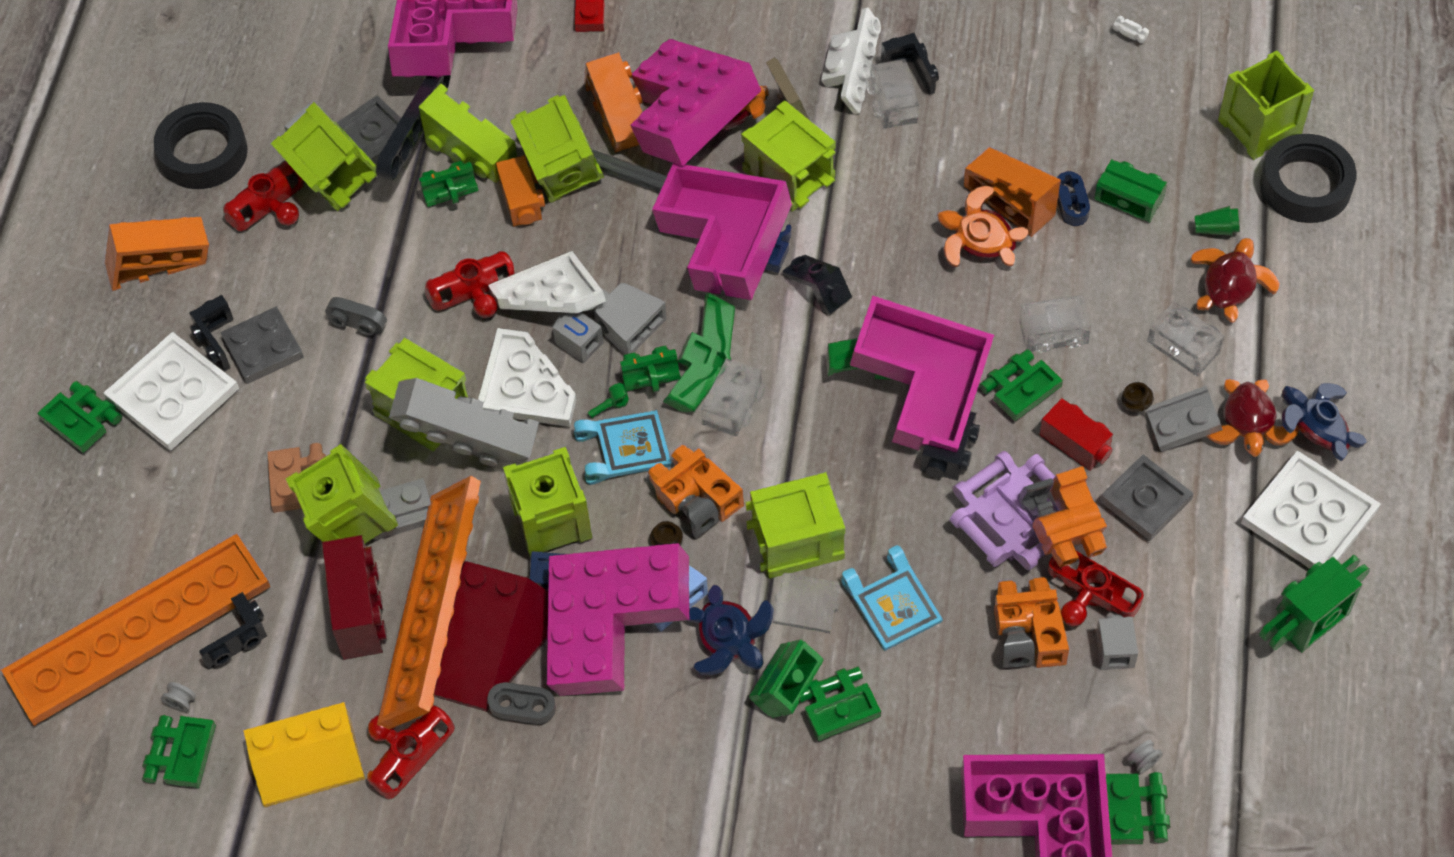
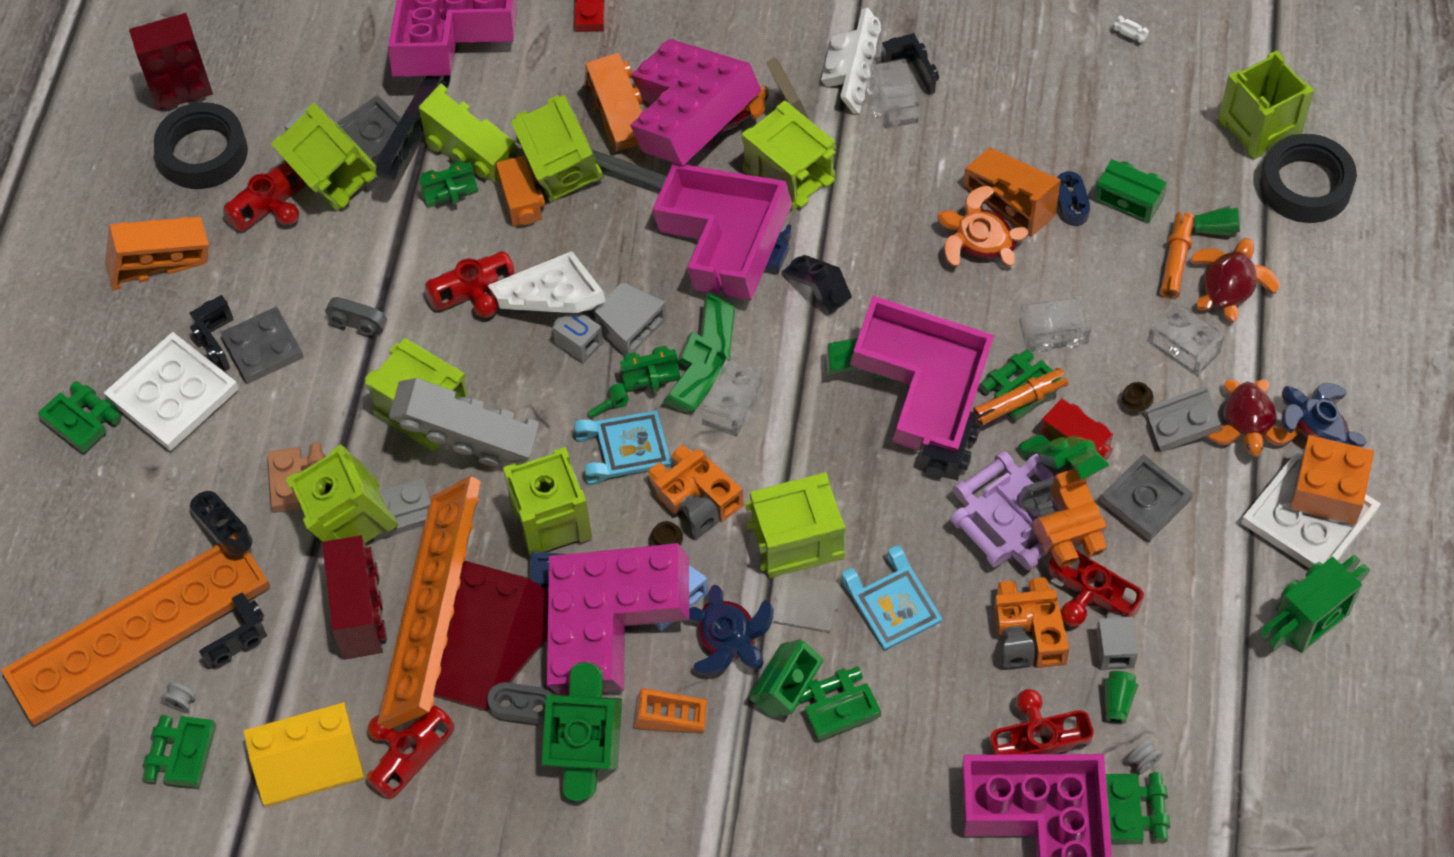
white plate [478,328,577,427] -> none
none -> dark red brick [129,13,213,111]
none -> black beam [190,491,253,556]
none -> green brick [542,662,622,802]
none -> orange slope [633,688,707,733]
none -> orange pin [973,367,1068,426]
none -> red piece [990,689,1094,755]
none -> green plate [1018,435,1109,481]
none -> green cone [1104,671,1139,724]
none -> orange pin [1160,212,1195,299]
none -> orange brick [1290,435,1374,525]

